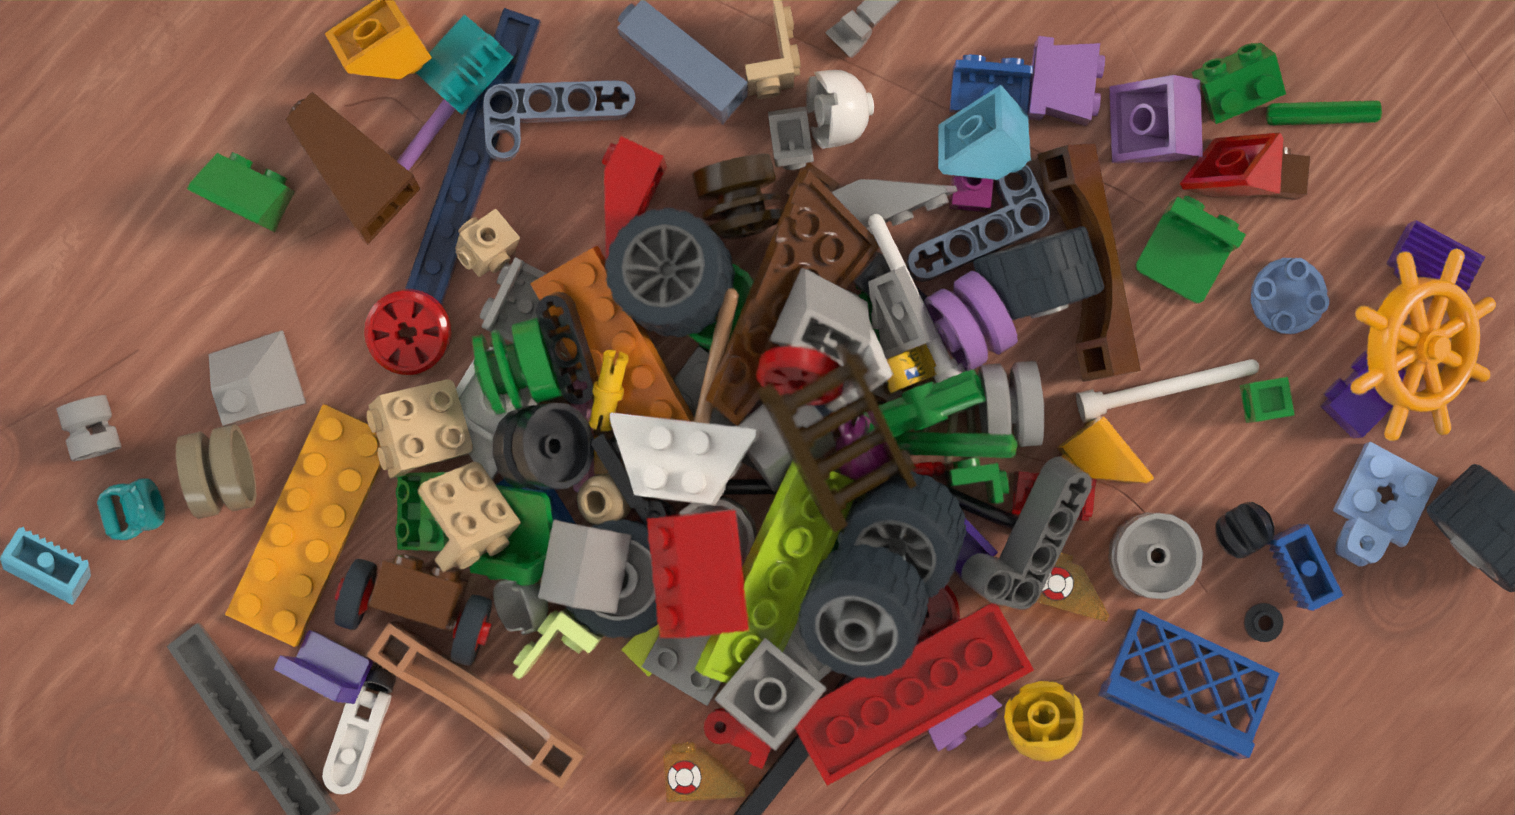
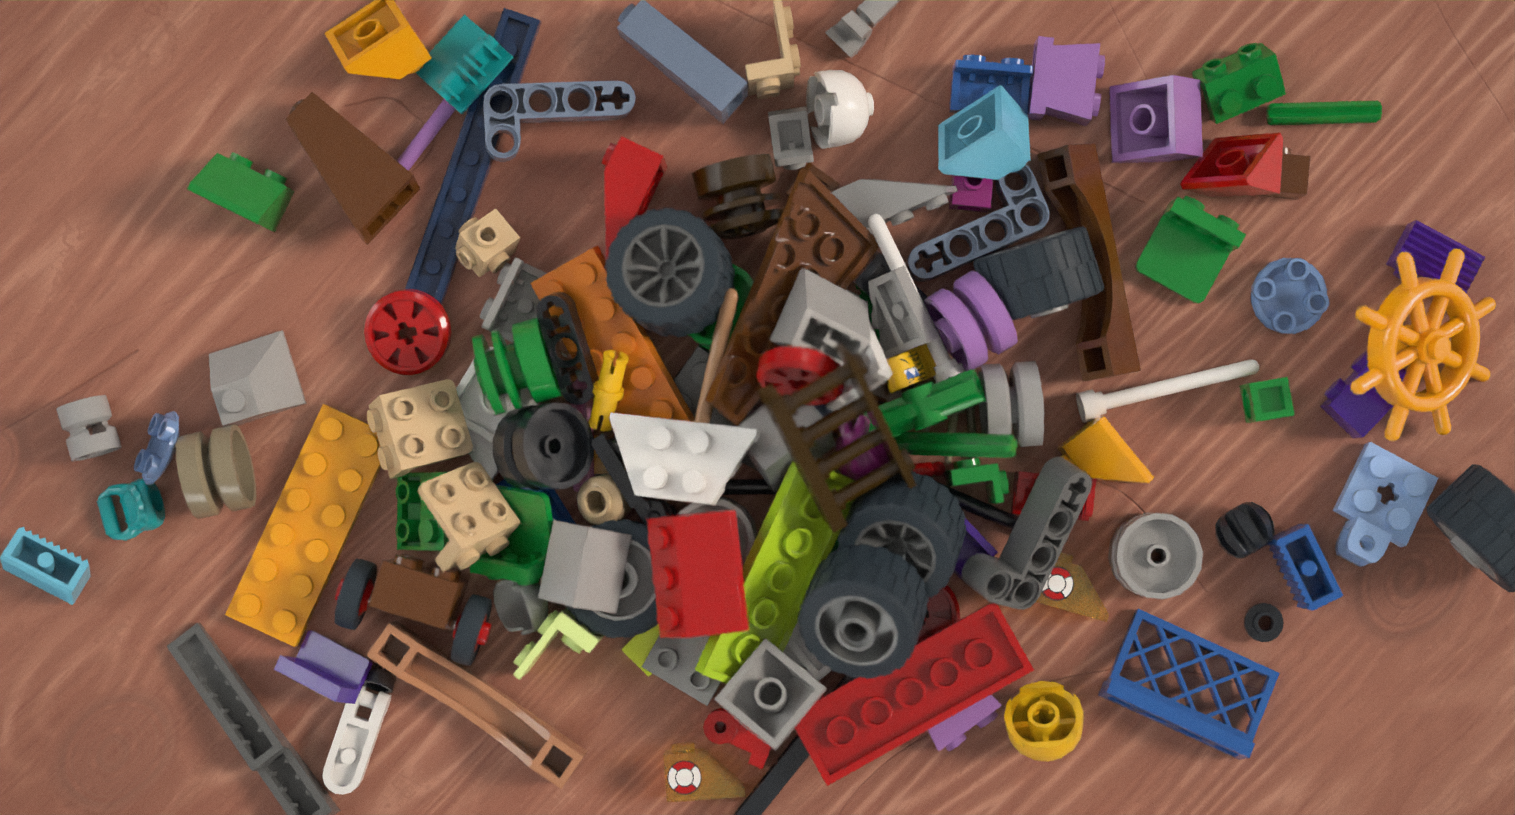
none -> medium blue dish [134,411,179,485]

